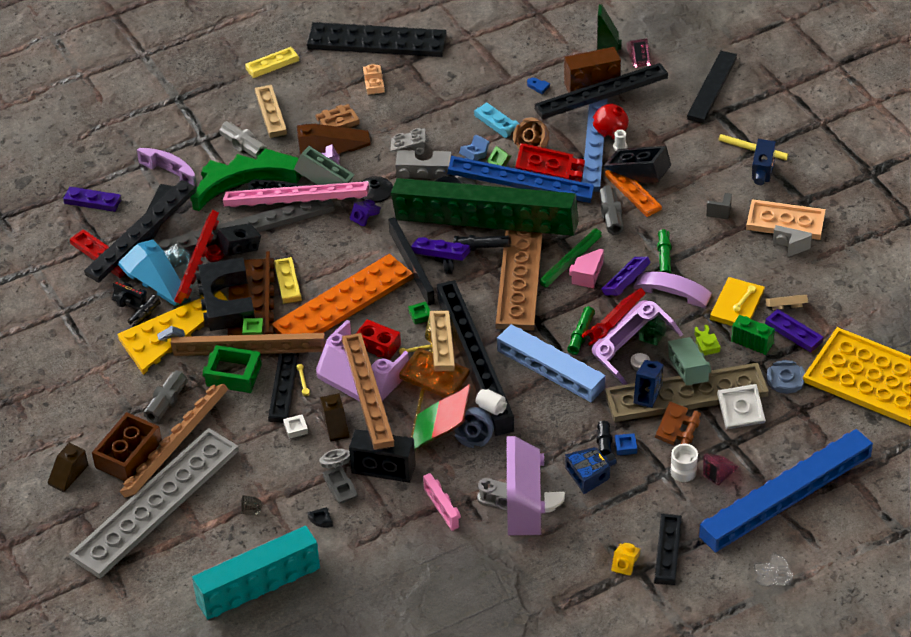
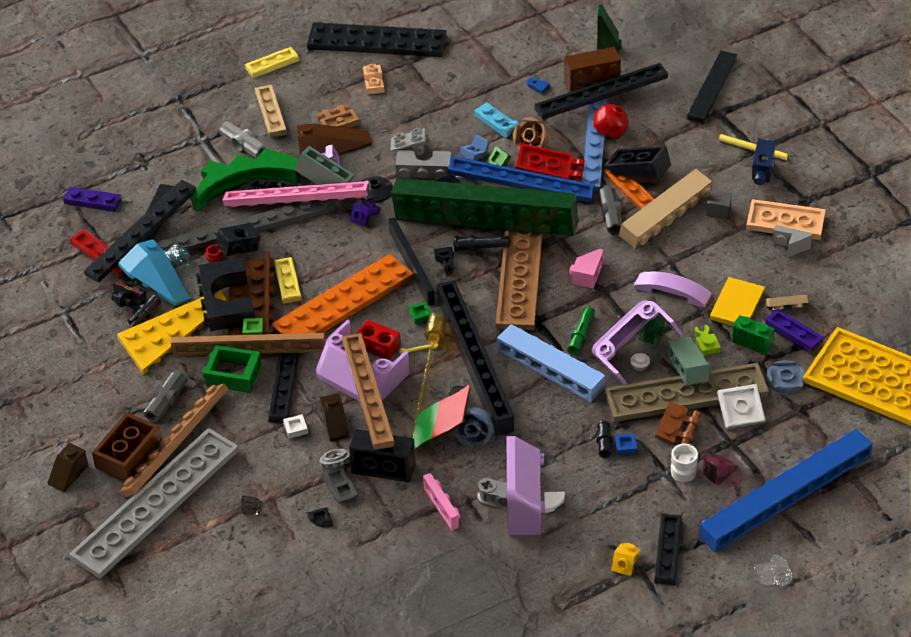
lavender slope [137,148,197,188] -> none
sand blue tile [157,326,185,341] -> none
red plate [174,209,219,304] -> none
teal brick [192,525,320,620] -> none
light yellow hinge [296,364,310,396] -> none
clear orange plate [399,347,470,398] -> none
dark purple plate [411,237,470,261] -> none
tan plate [429,311,455,371] -> none
white brick [476,389,507,415] -> none
green axle [540,228,602,288] -> none
torso [565,447,617,494] -> none
red tile [581,288,646,346] -> none
dark purple plate [602,257,651,296] -> none
white pin [613,130,627,151] -> none
clear pink slope [626,38,651,67] -> none
dark blue torso [633,360,664,408] -> none
green pin [657,229,672,274] -> none
light yellow hinge [733,285,756,312] -> none
none -> tan brick [619,169,712,249]

